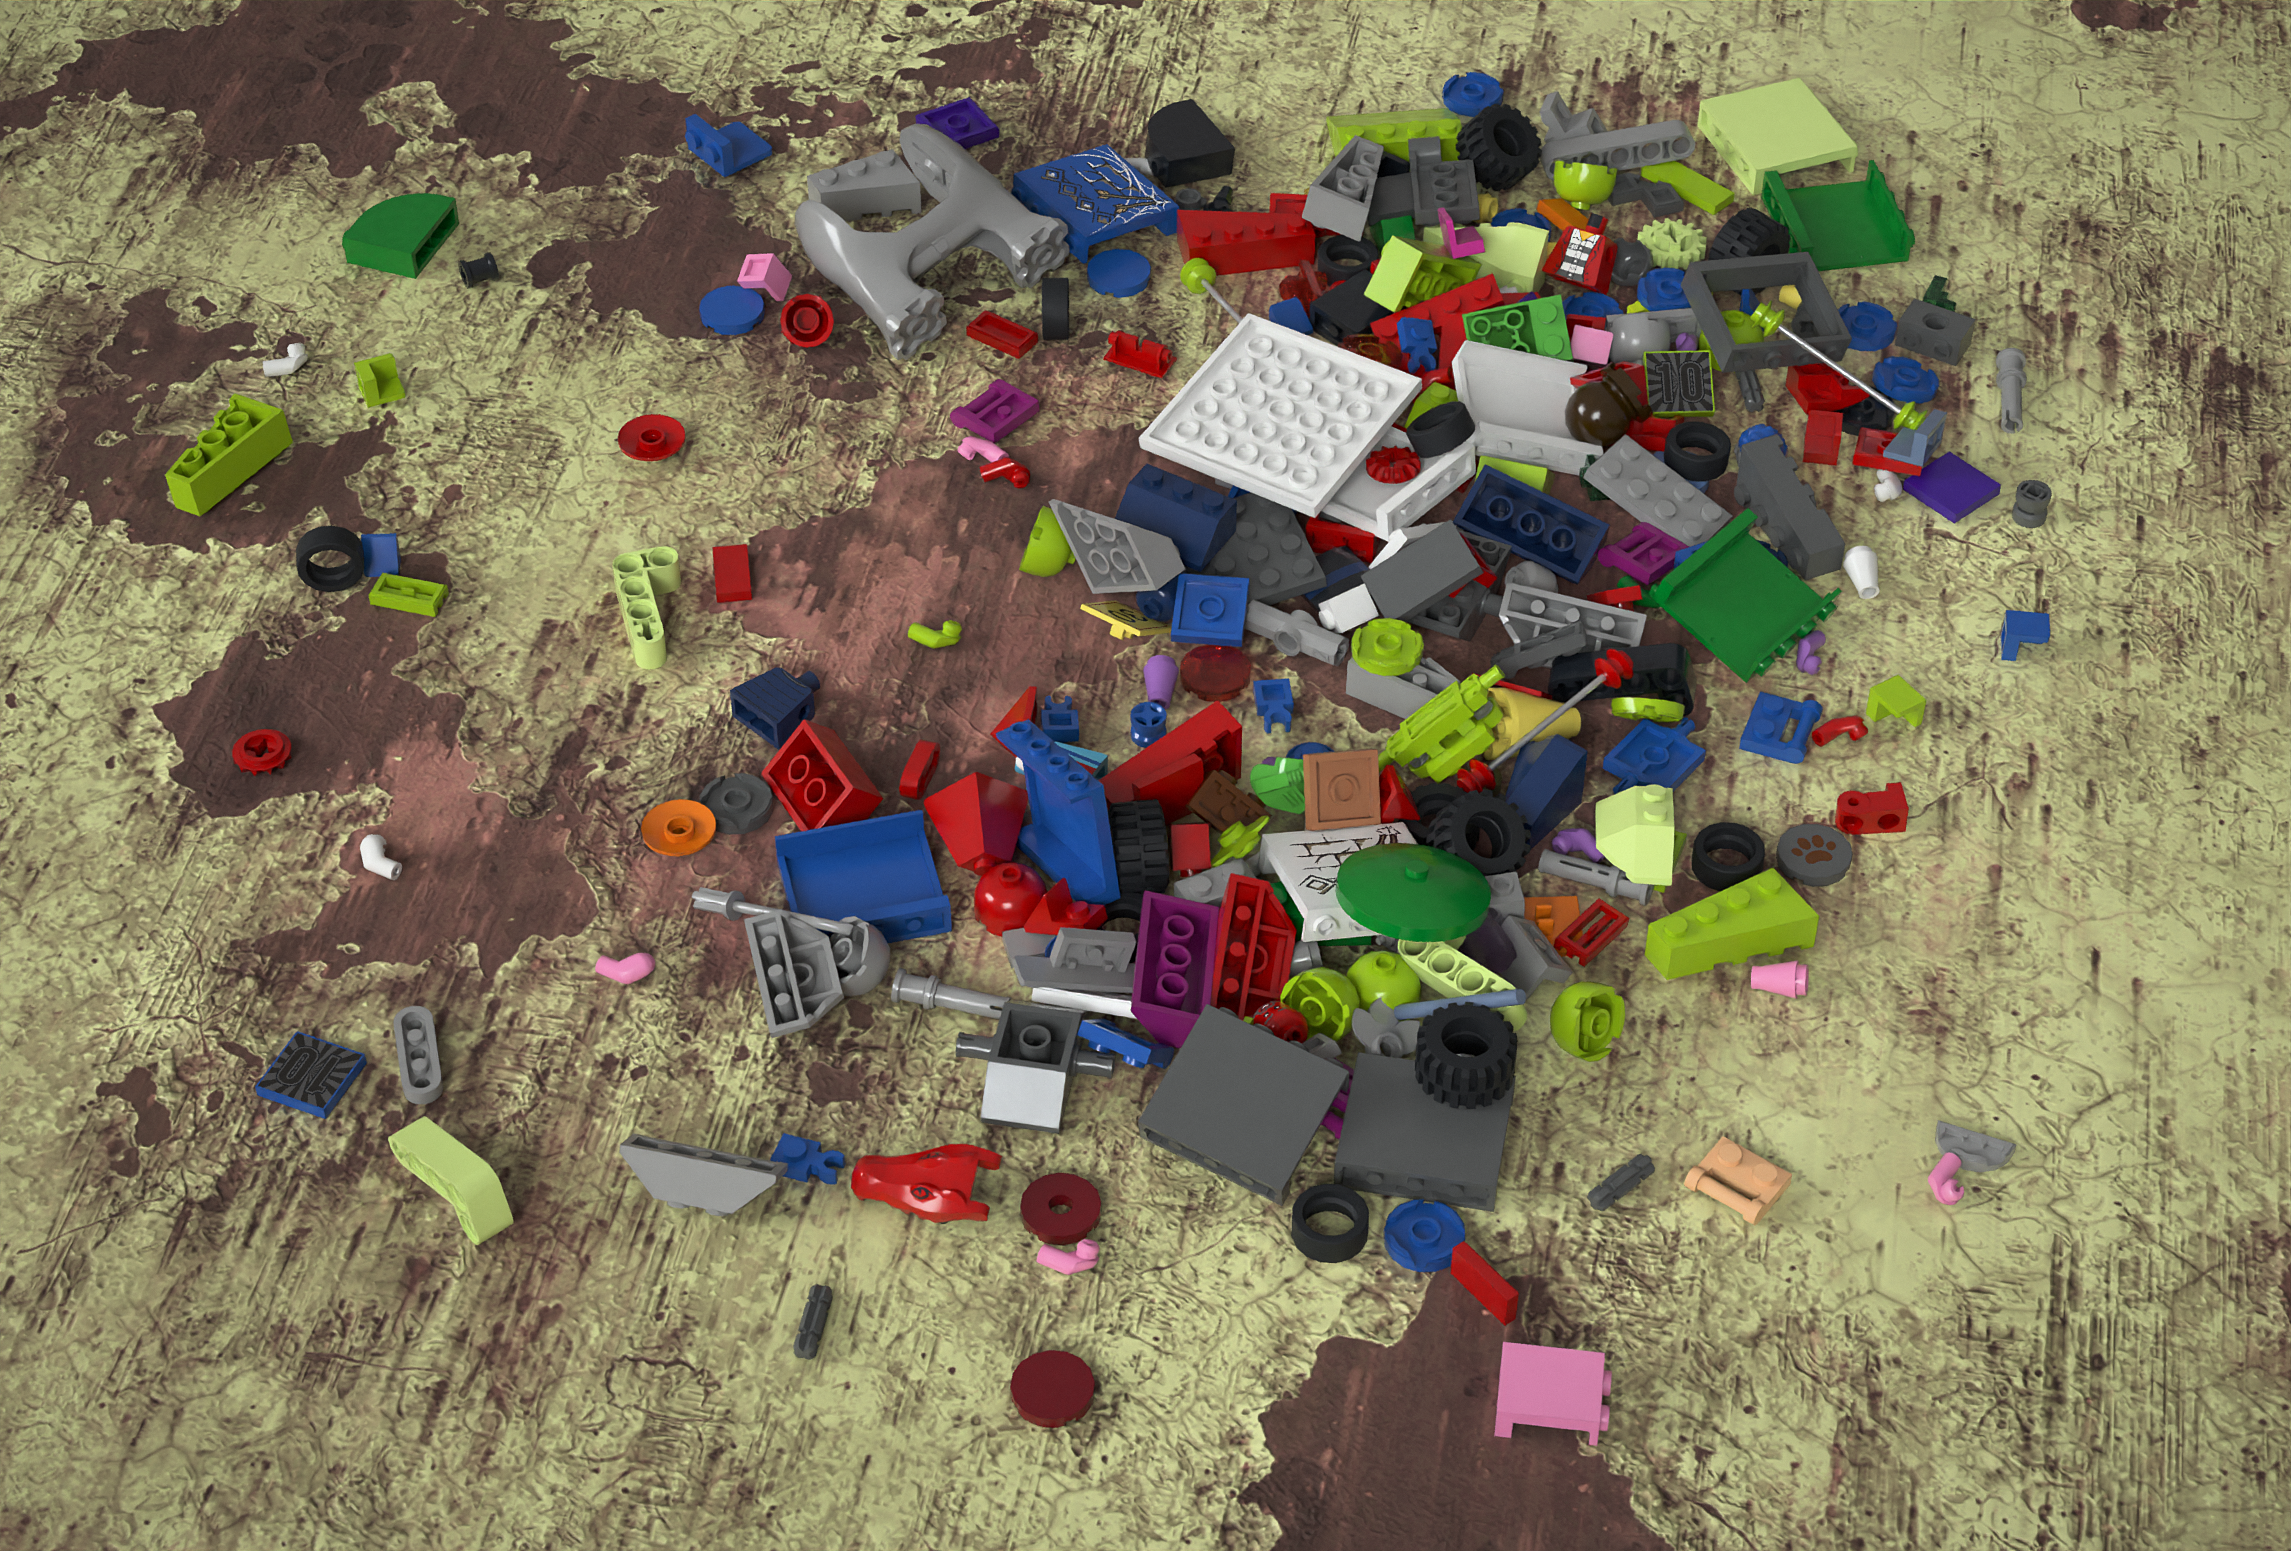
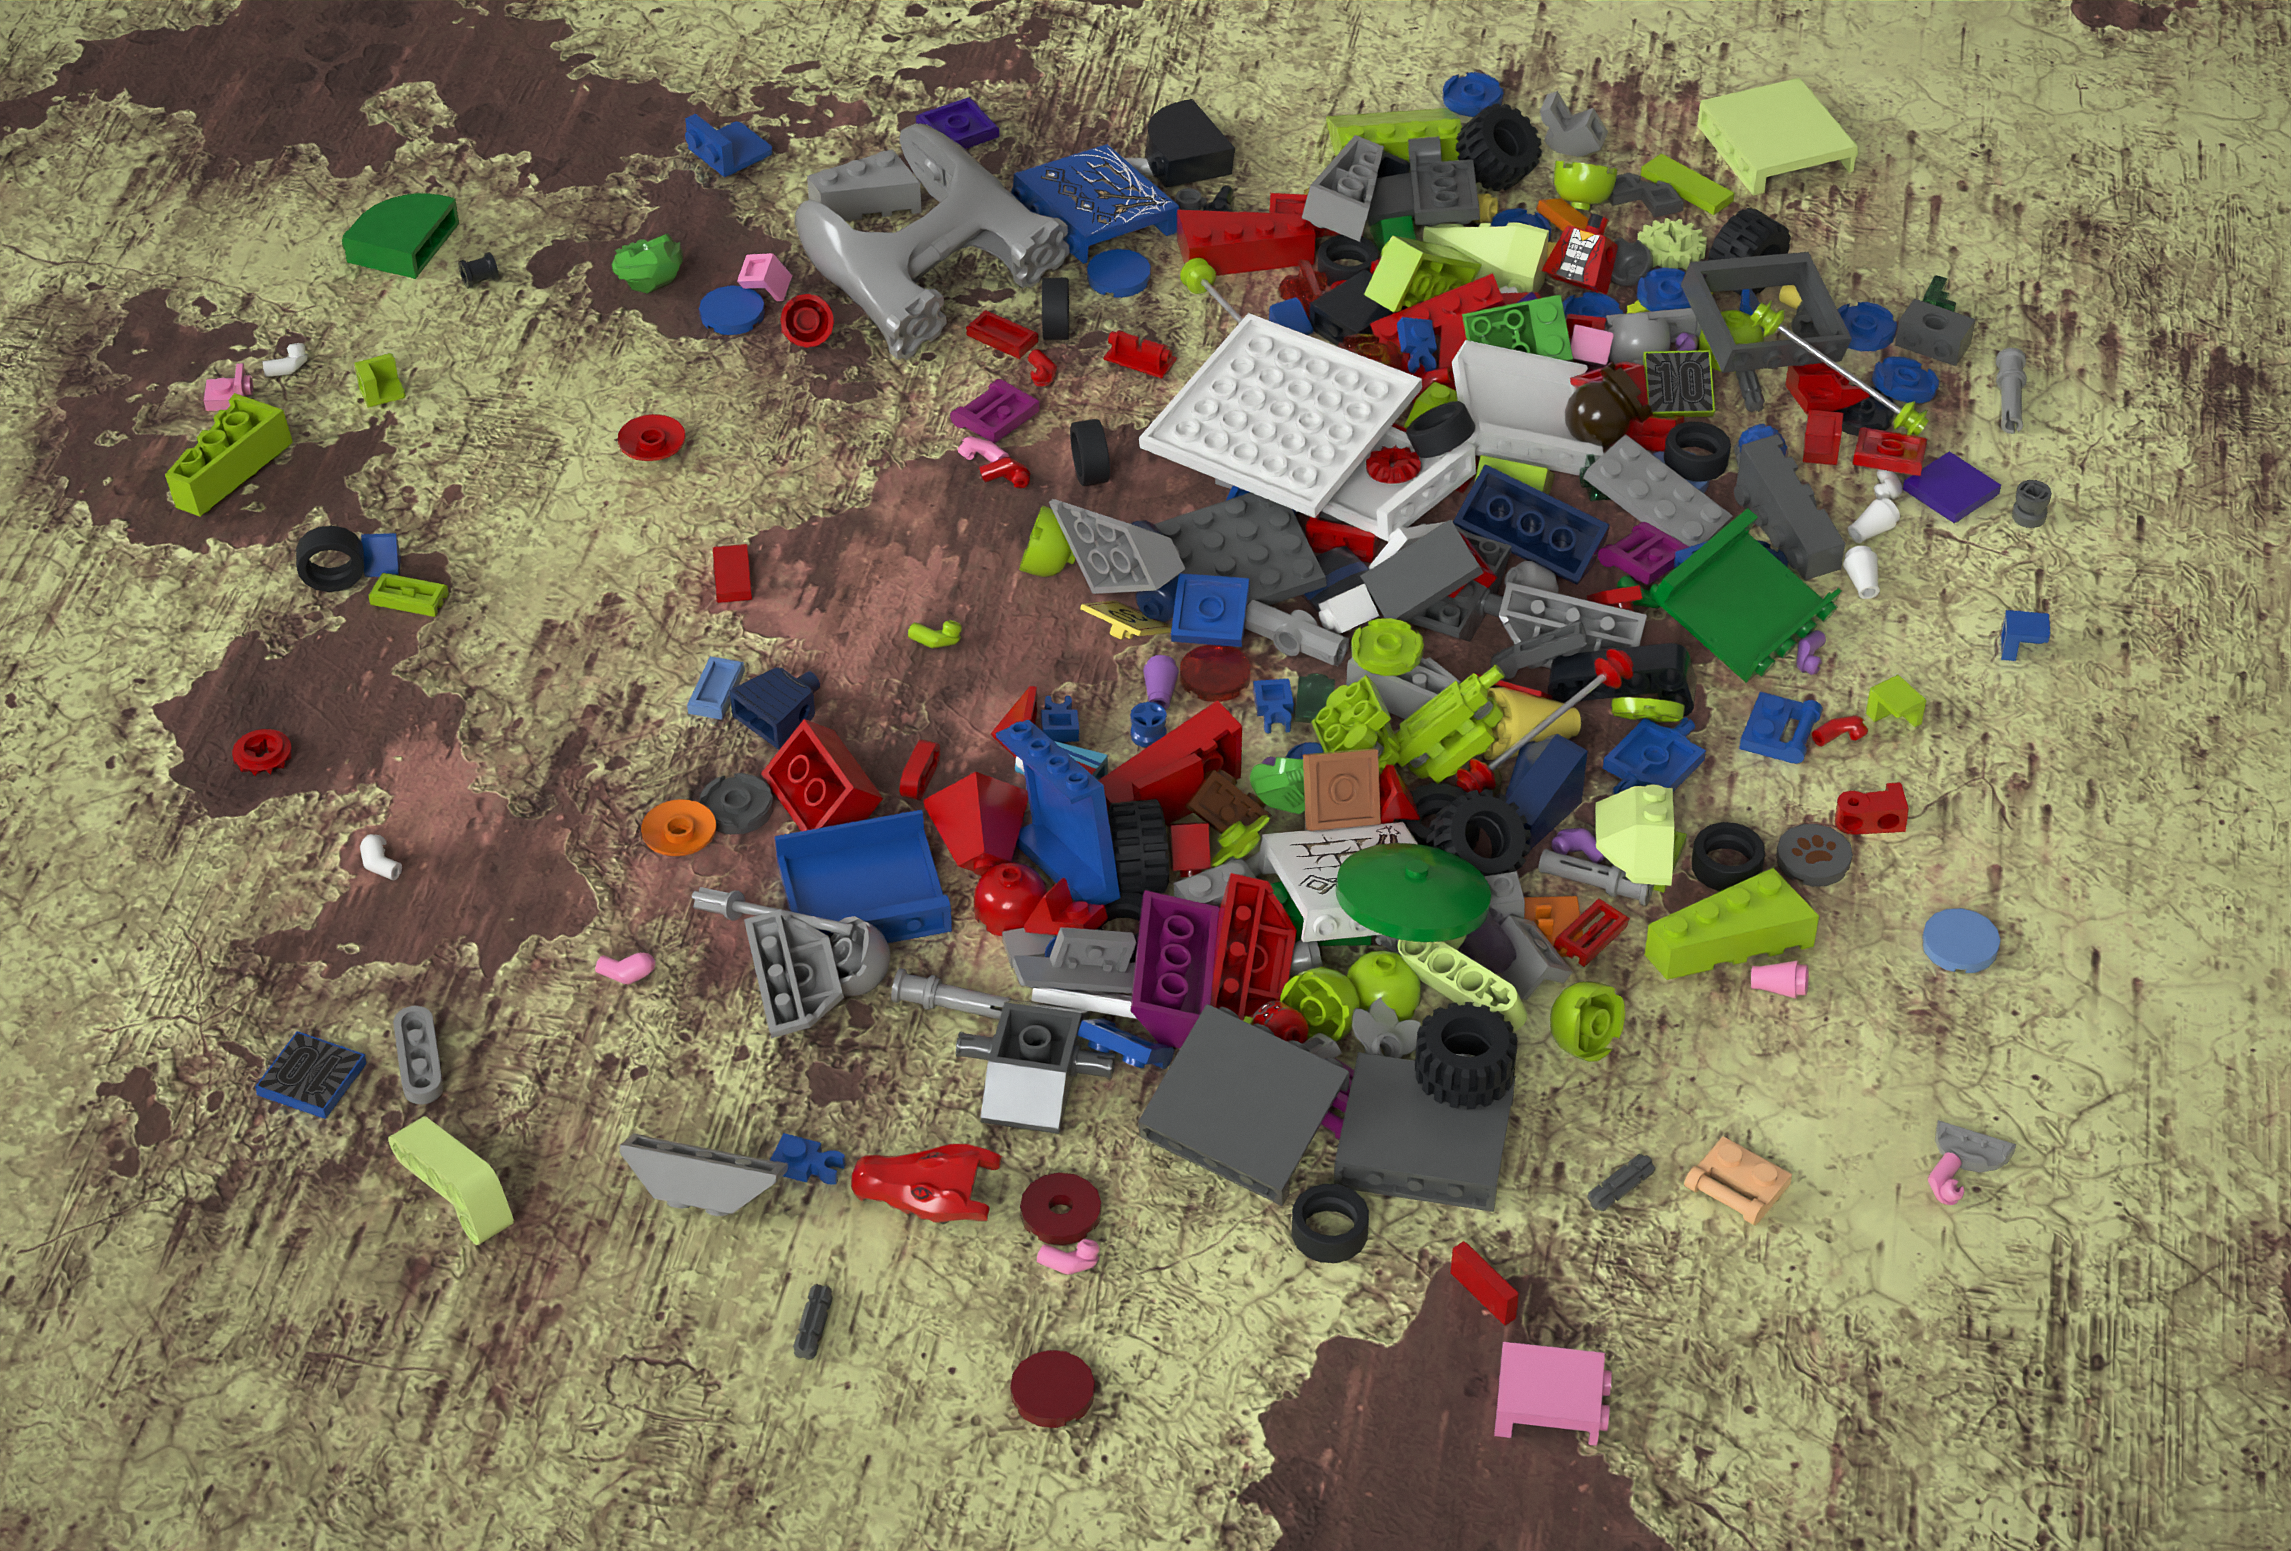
yellowish green beam [612,546,681,670] -> none
dark blue slope [1115,464,1237,572] -> none
blue tile [1383,1199,1465,1272] -> none
sand blue bar [1394,989,1526,1020] -> none
dark pink panel [1437,207,1485,259] -> none
light grey beam [1539,120,1696,181] -> none
green panel [1761,160,1915,271] -> none
sand blue panel [1883,409,1947,466] -> none
none -> bright pink bracket [204,363,253,411]
none -> bright green helmet [612,233,683,293]
none -> medium blue tile [687,656,745,720]
none -> red arm [1028,349,1057,387]
none -> black tyre [1070,419,1110,486]
none -> clear green bracket [1295,673,1335,723]
none -> lime piece [1311,675,1401,776]
none -> white cone [1848,498,1900,543]
none -> medium blue tile [1922,908,2001,973]

